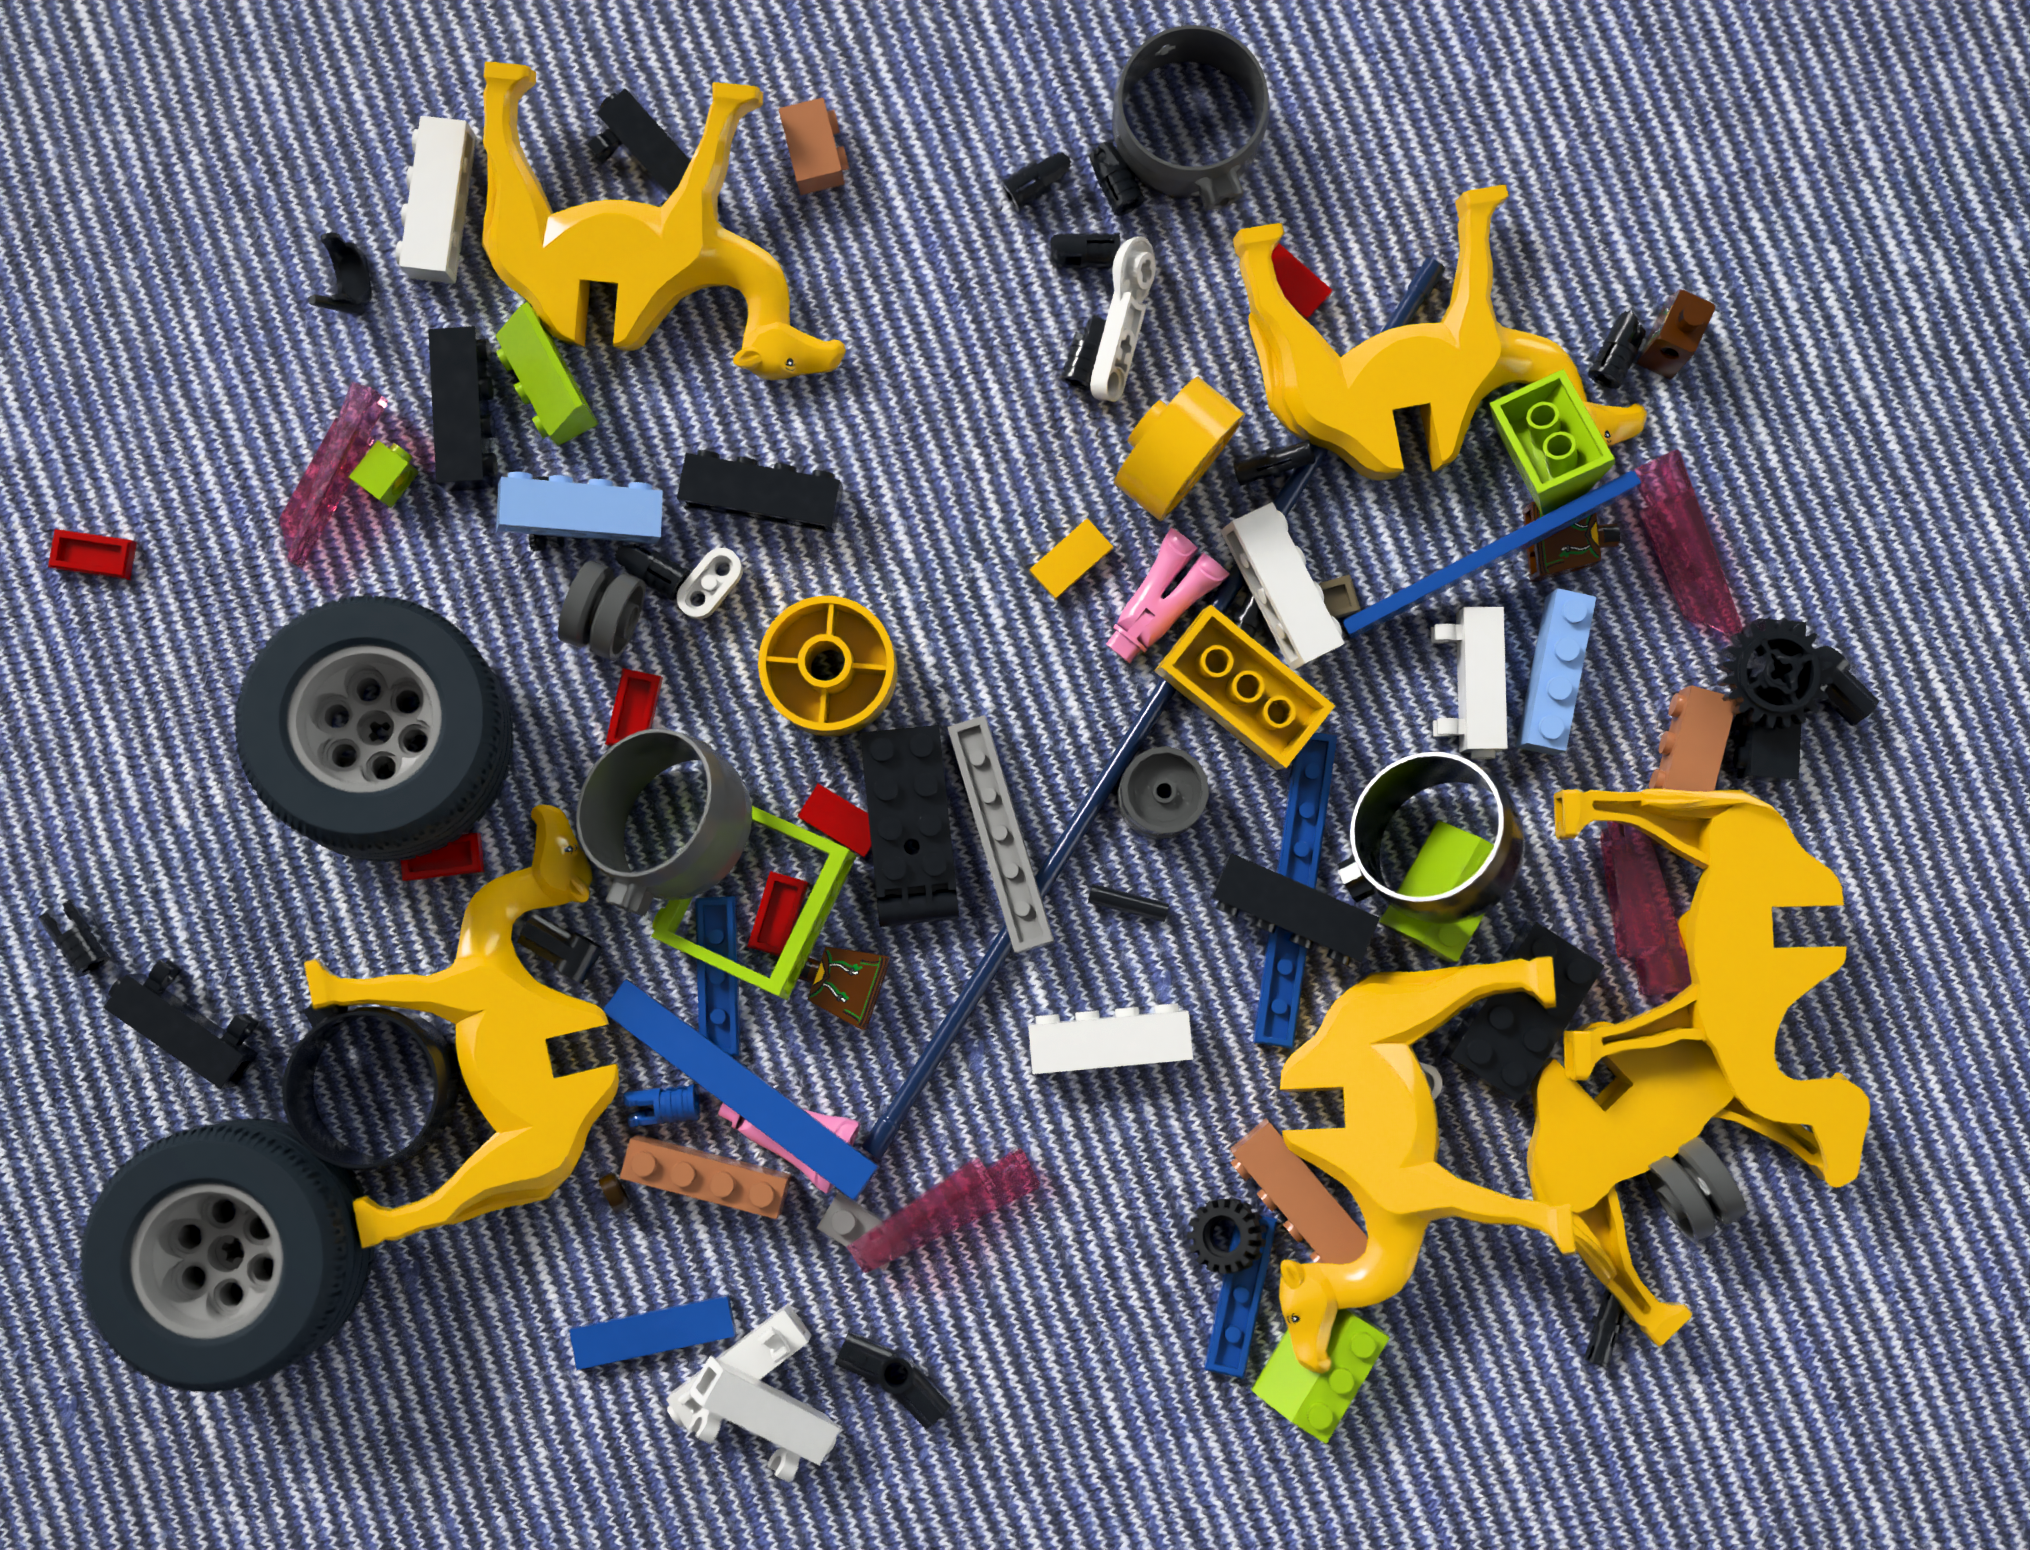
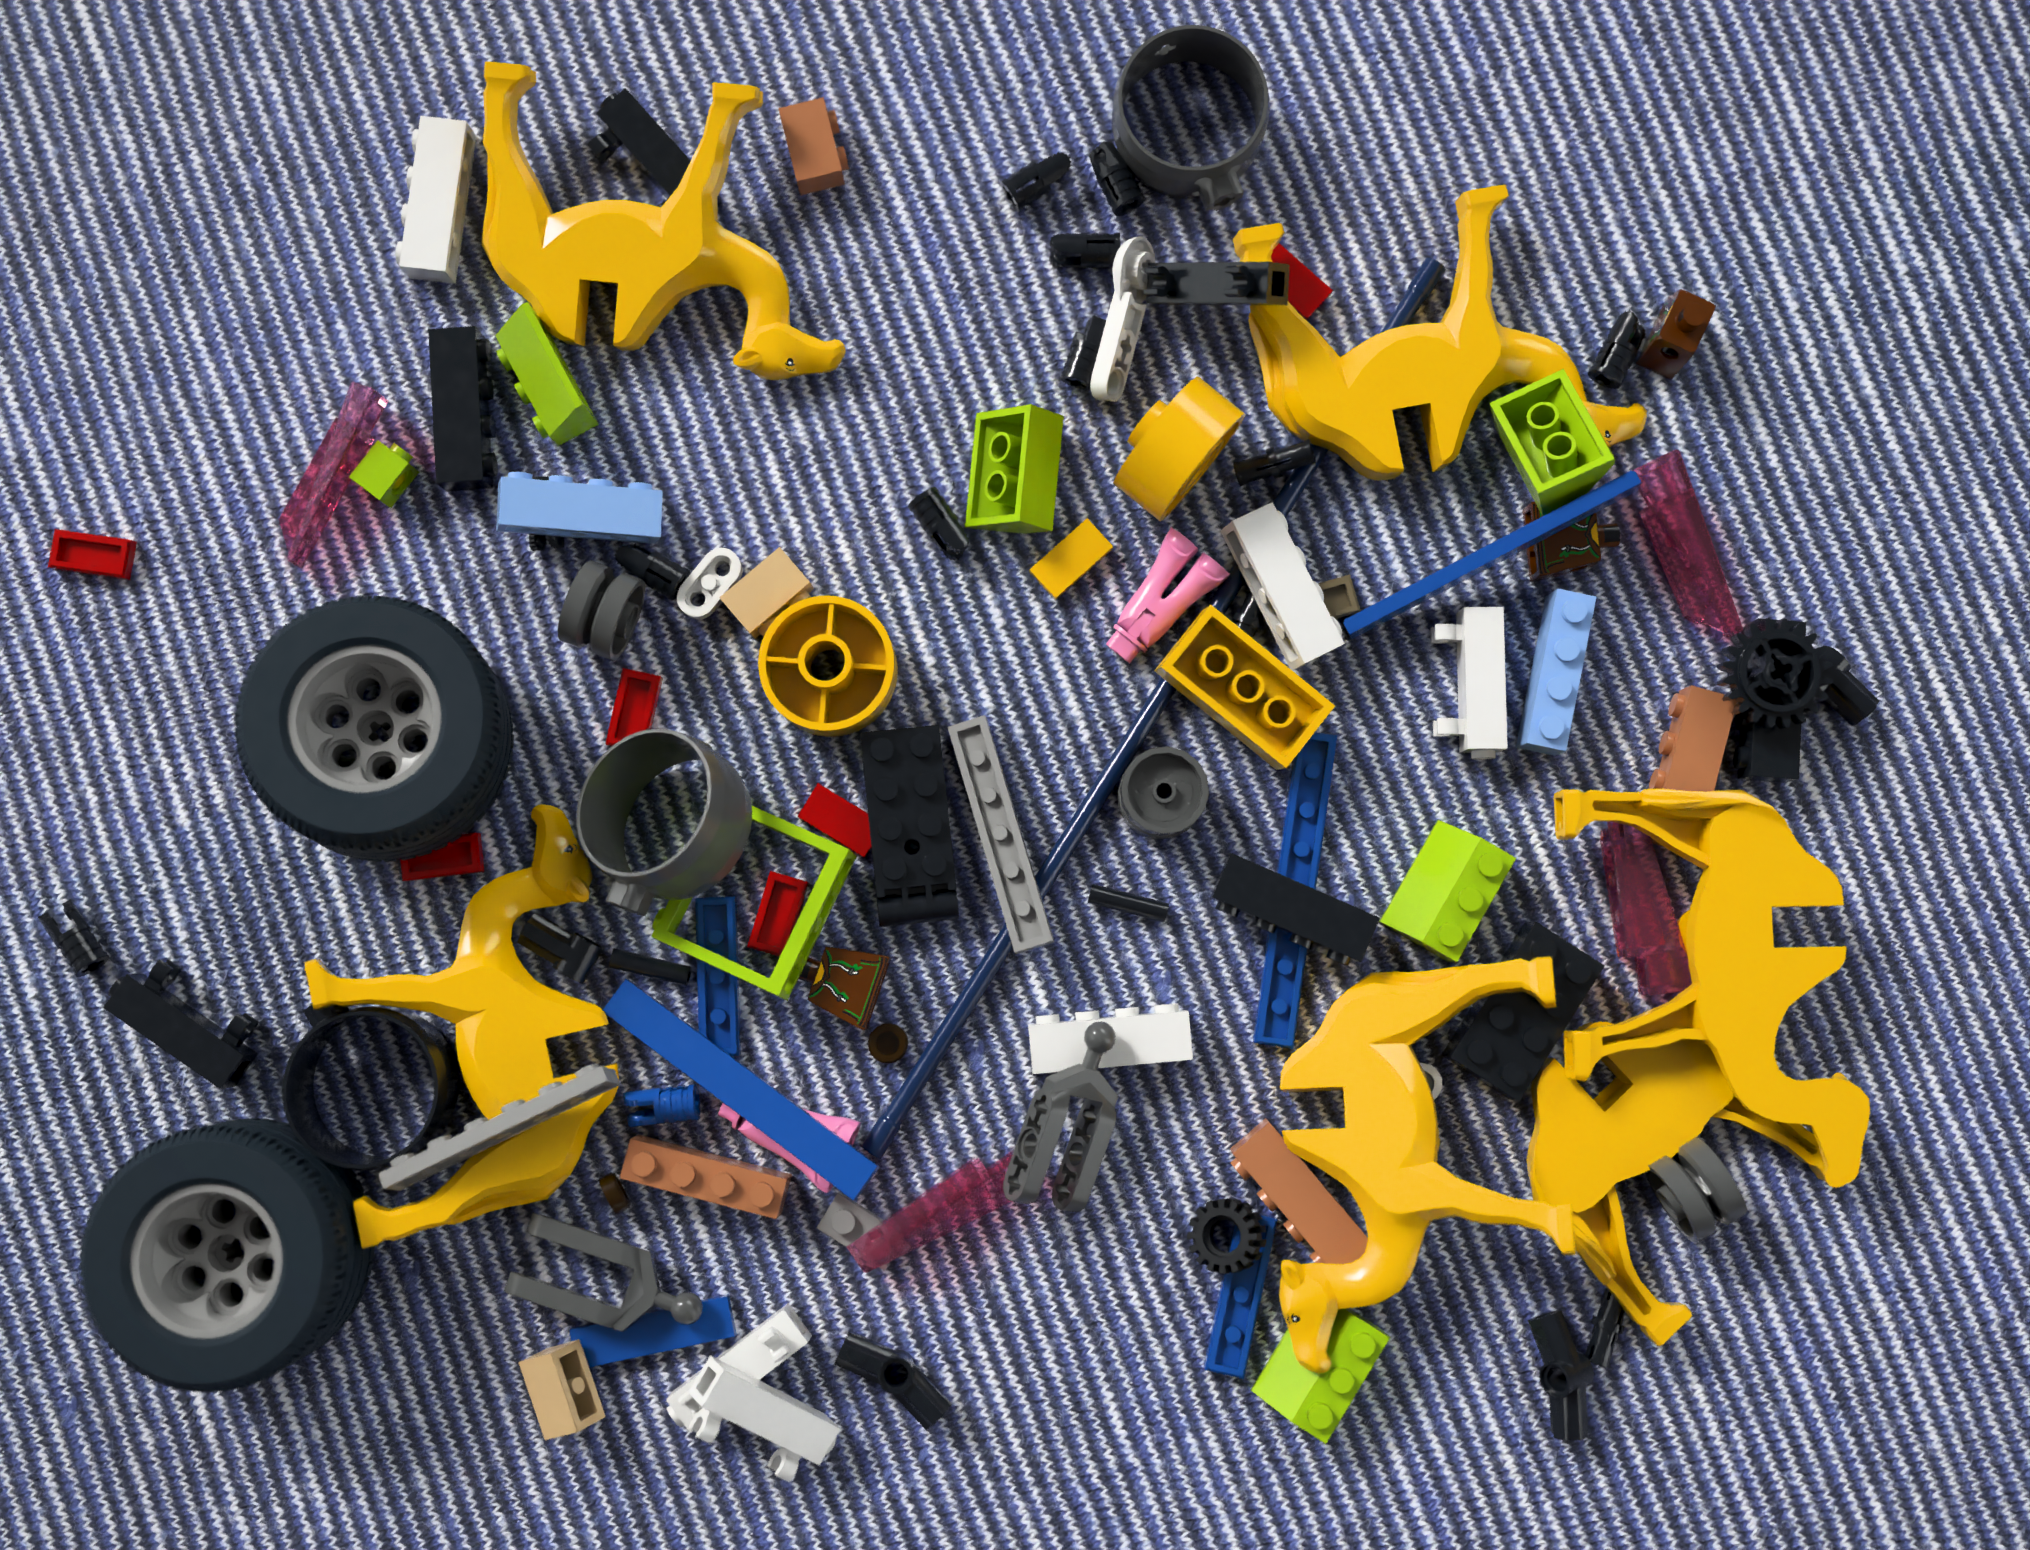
black helmet [308,232,372,316] -> none
black brick [677,450,843,533] -> none
black cylinder [1338,752,1525,924] -> none
none -> light grey plate [378,1064,620,1191]
none -> dark grey piece [504,1212,703,1332]
none -> tan brick [518,1339,606,1440]
none -> black piece [609,948,692,986]
none -> tan brick [719,547,814,639]
none -> dark brown tile [868,1023,908,1063]
none -> black hinge [908,487,969,561]
none -> lime slope [965,404,1064,534]
none -> dark grey piece [1003,1021,1119,1213]
none -> black brick [1144,262,1290,306]
none -> black piece [1528,1310,1594,1441]

